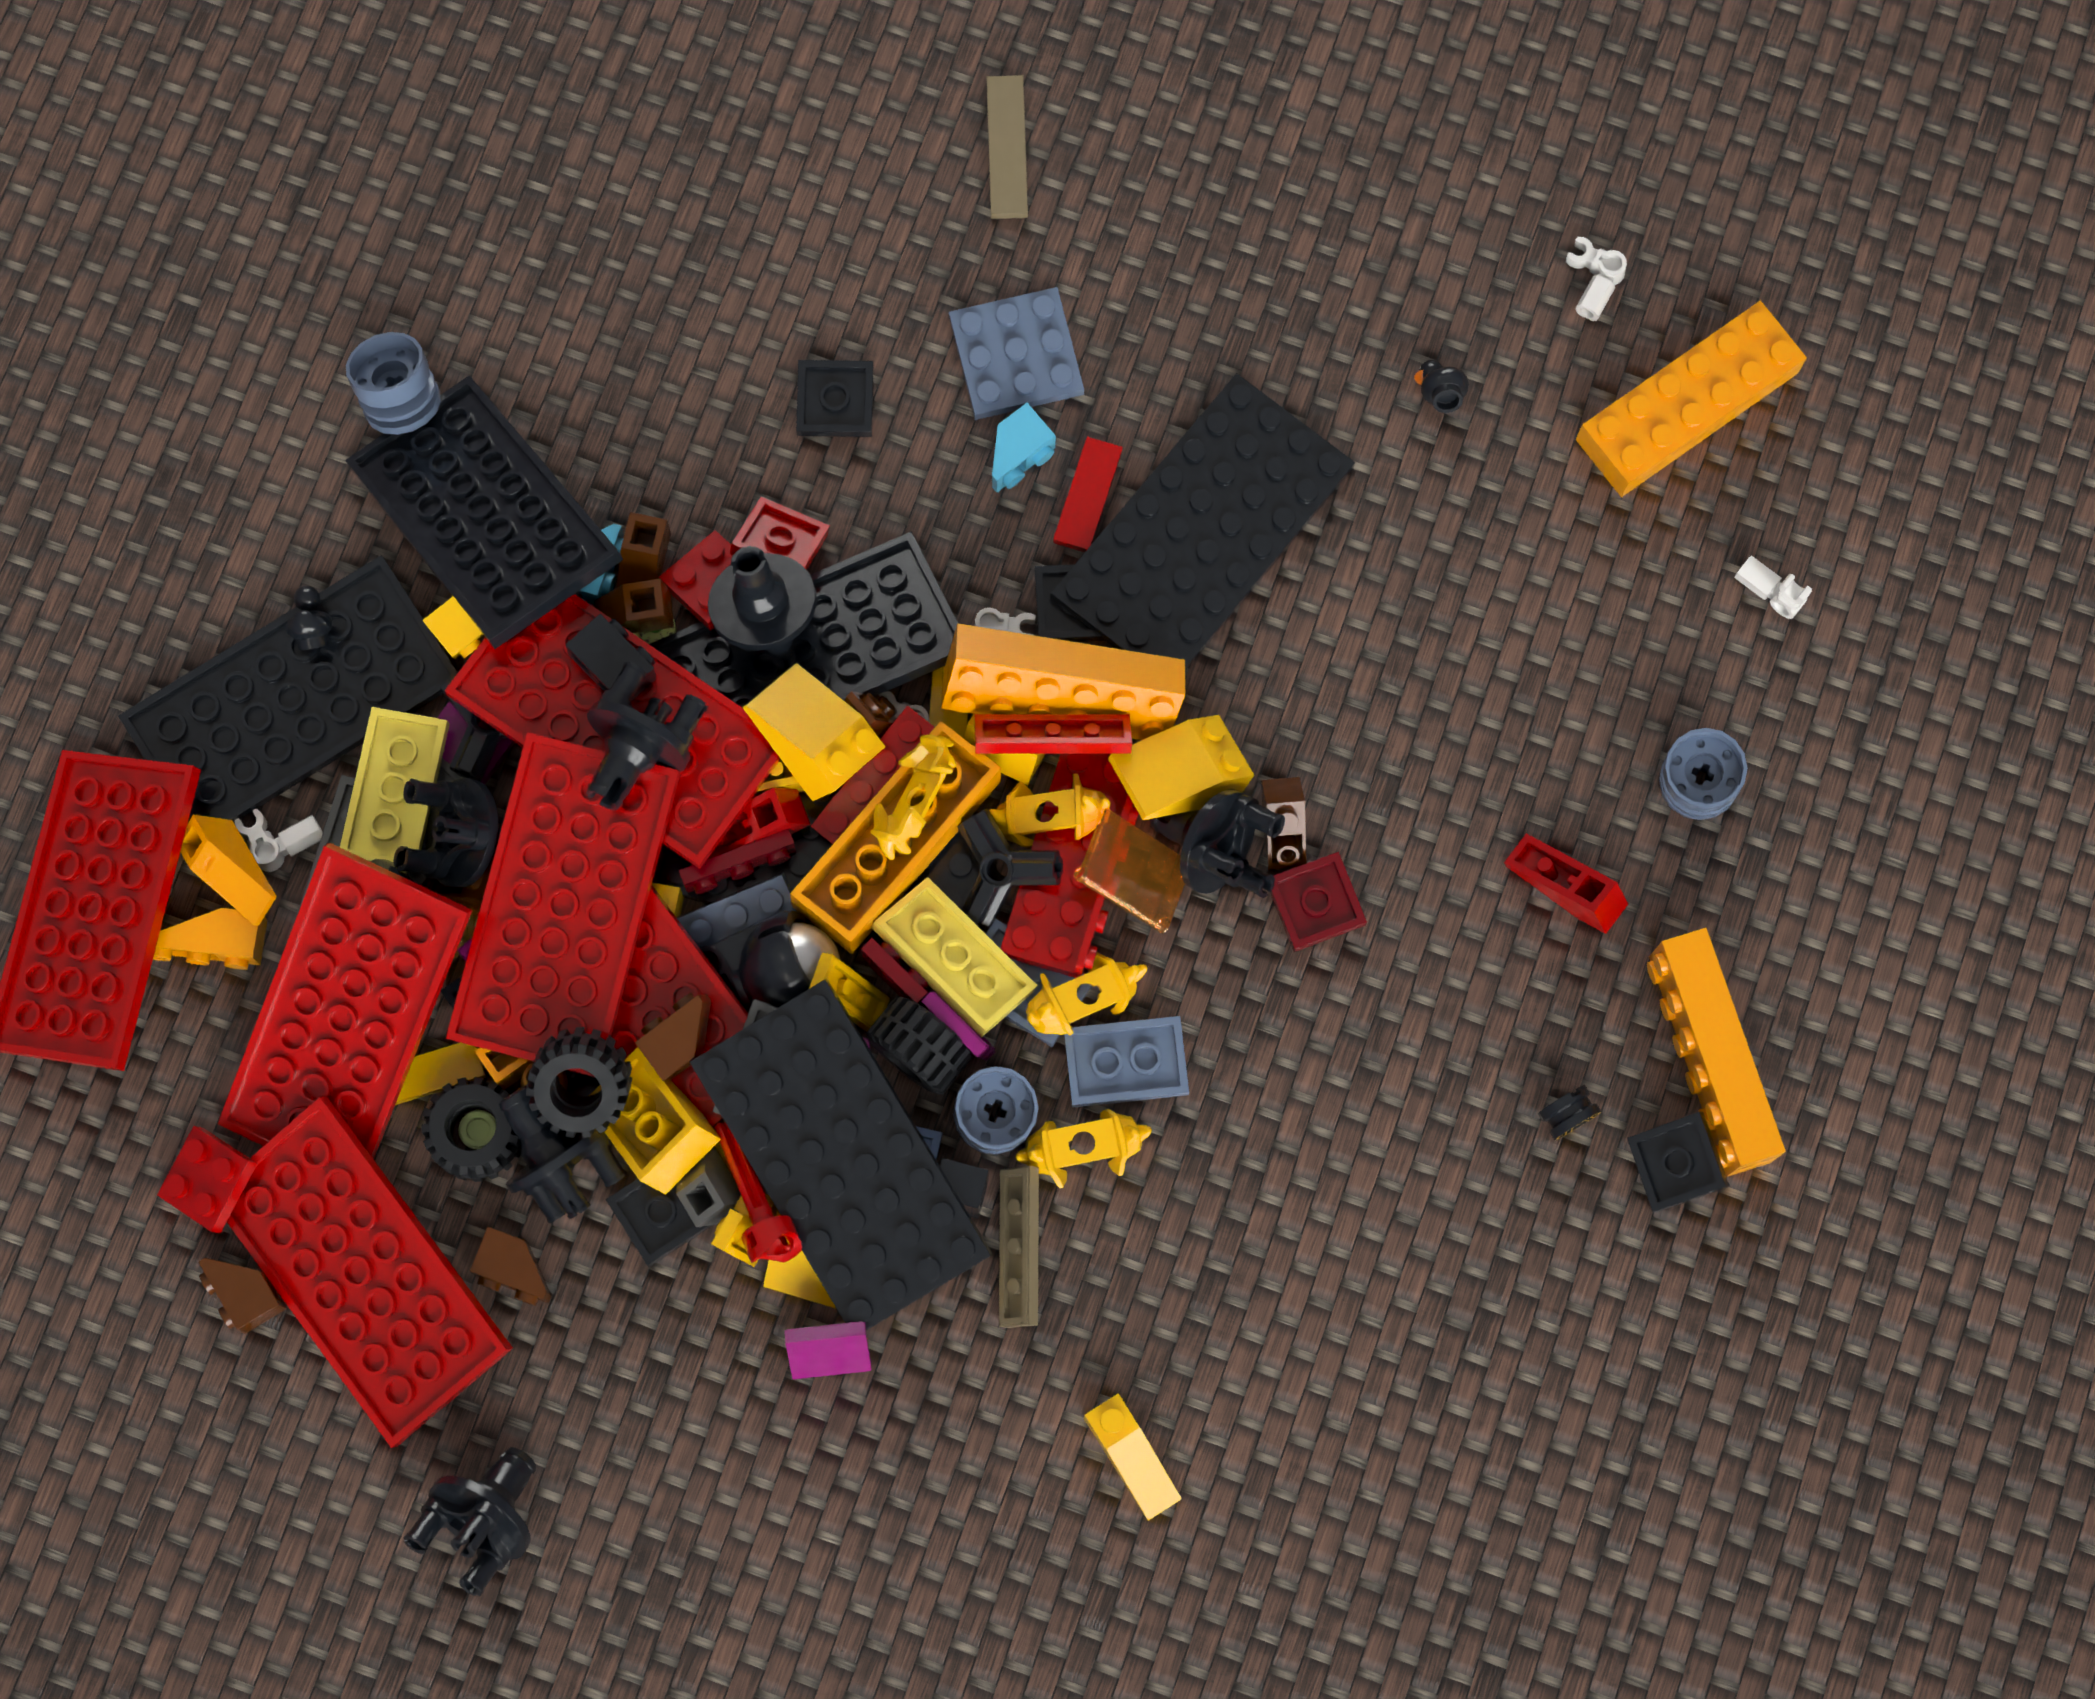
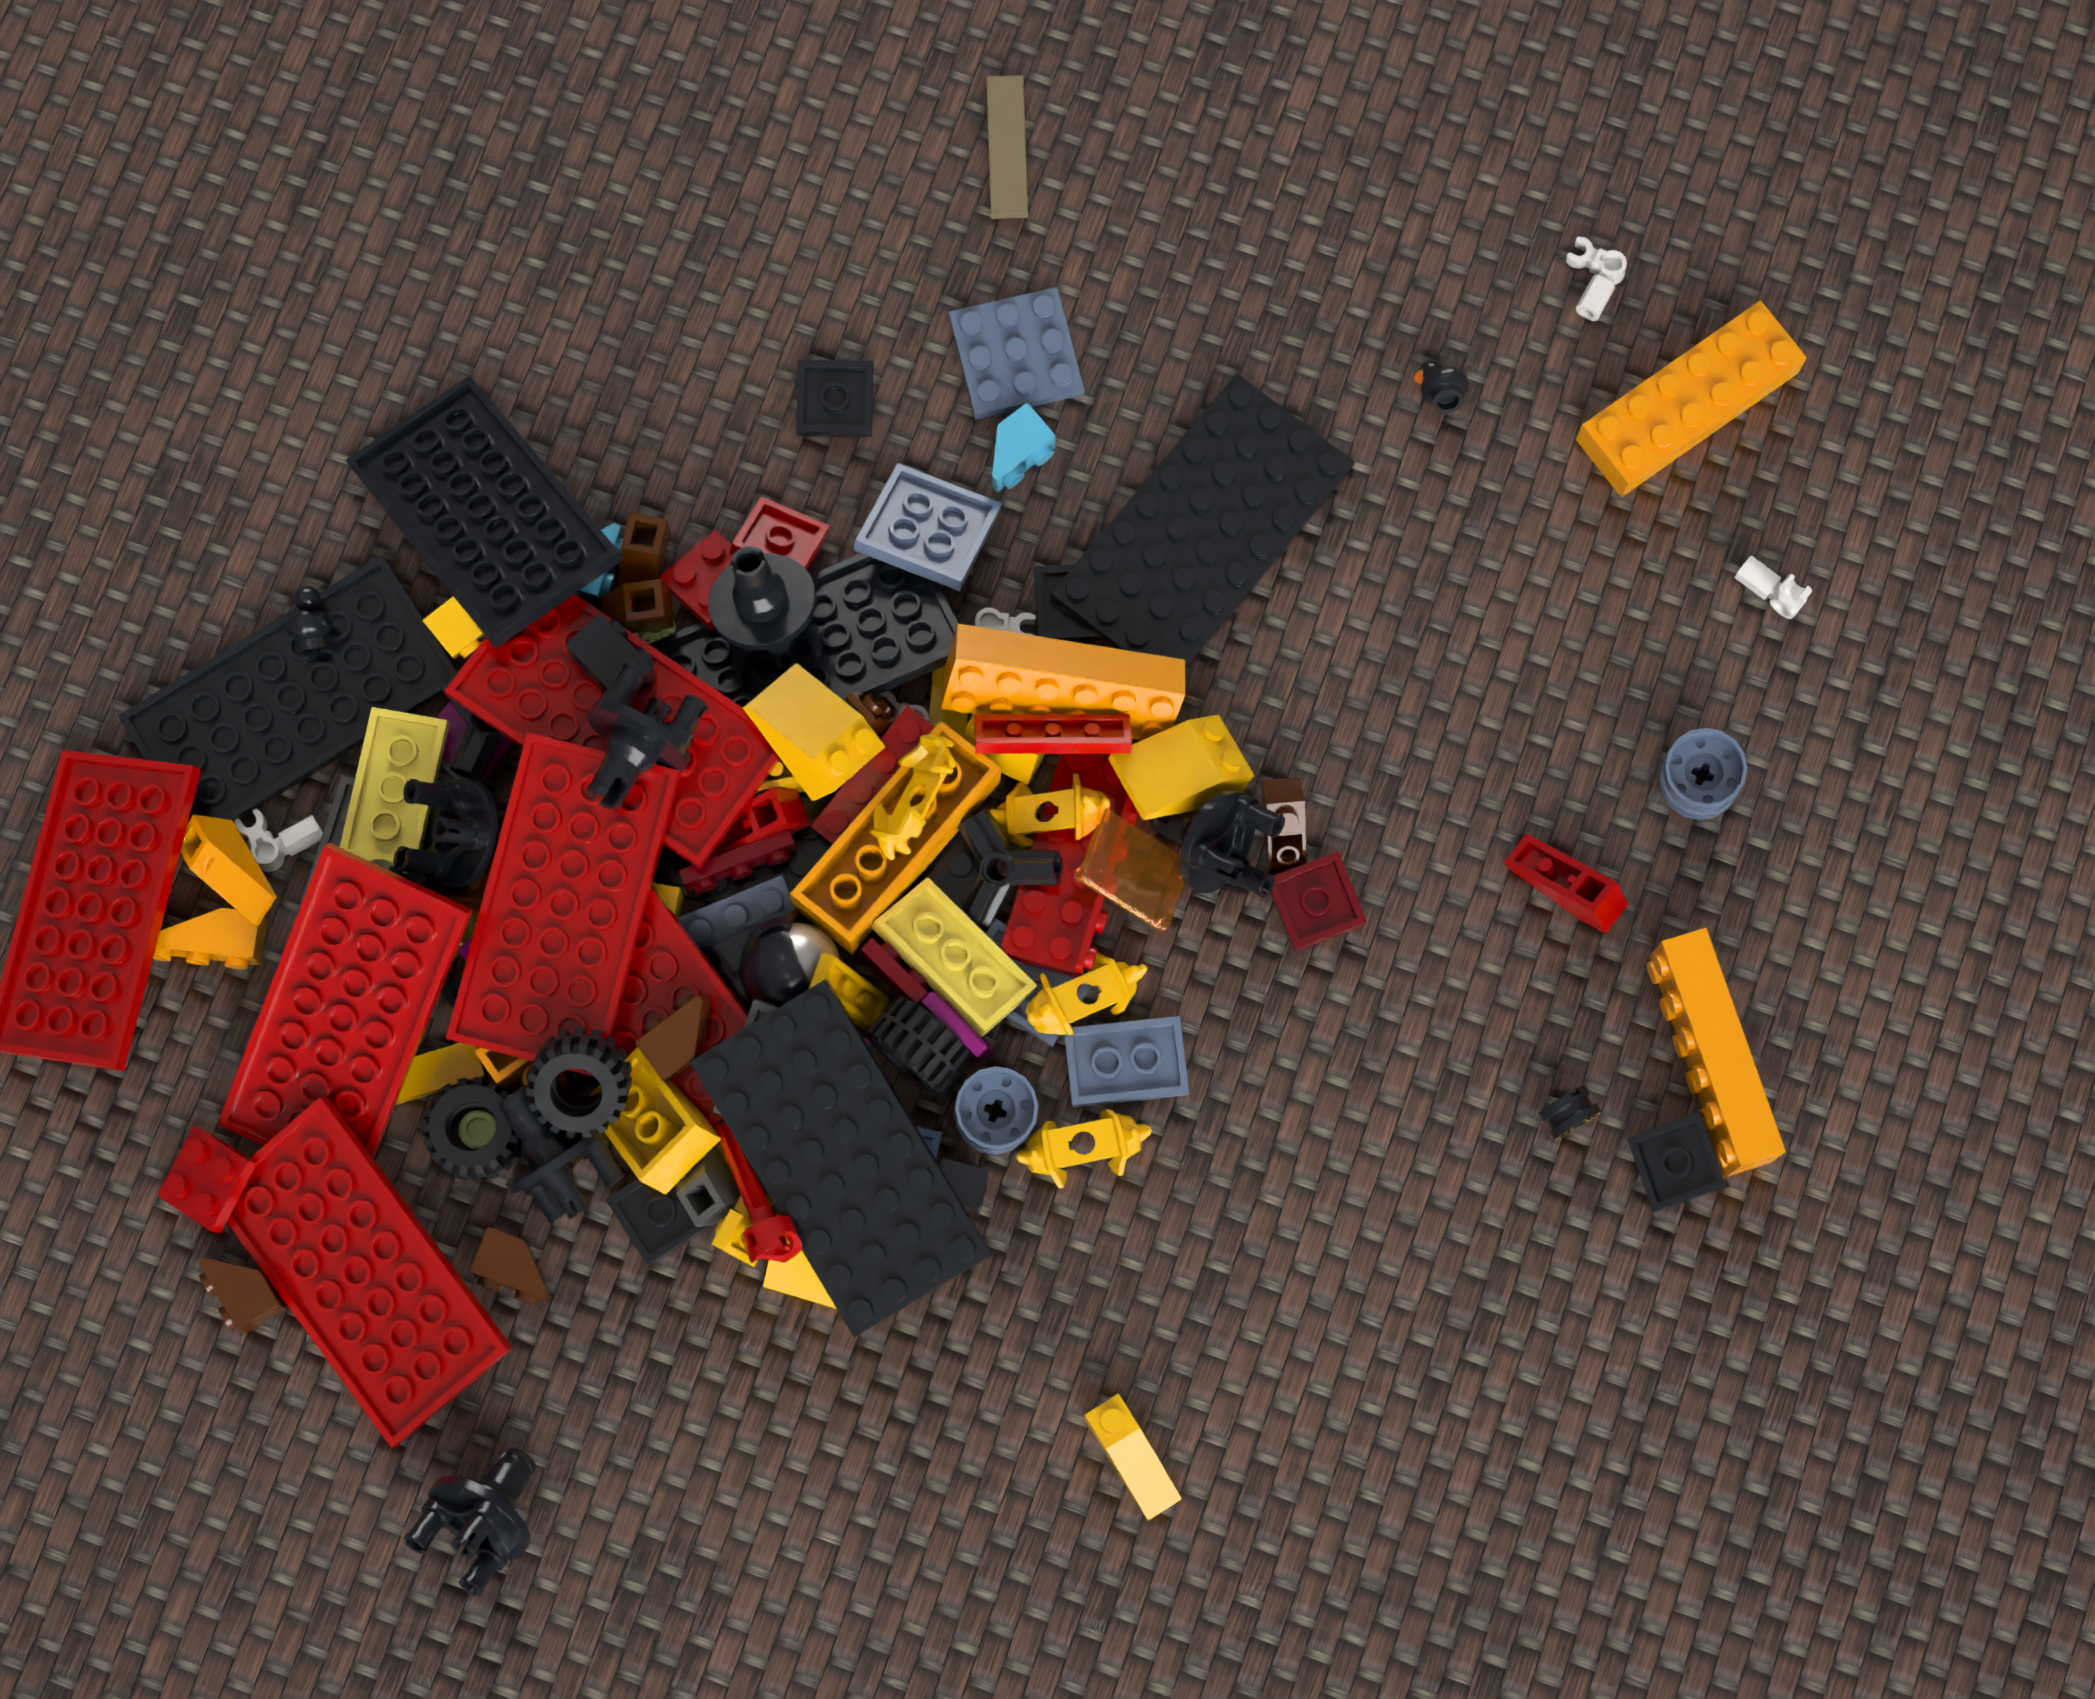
sand blue wheel [346,332,441,435] -> none
magenta tile [784,1321,872,1379] -> none
dark tan tile [999,1166,1039,1328] -> none
red tile [1053,436,1123,553] -> none
none -> sand blue plate [854,463,1002,591]

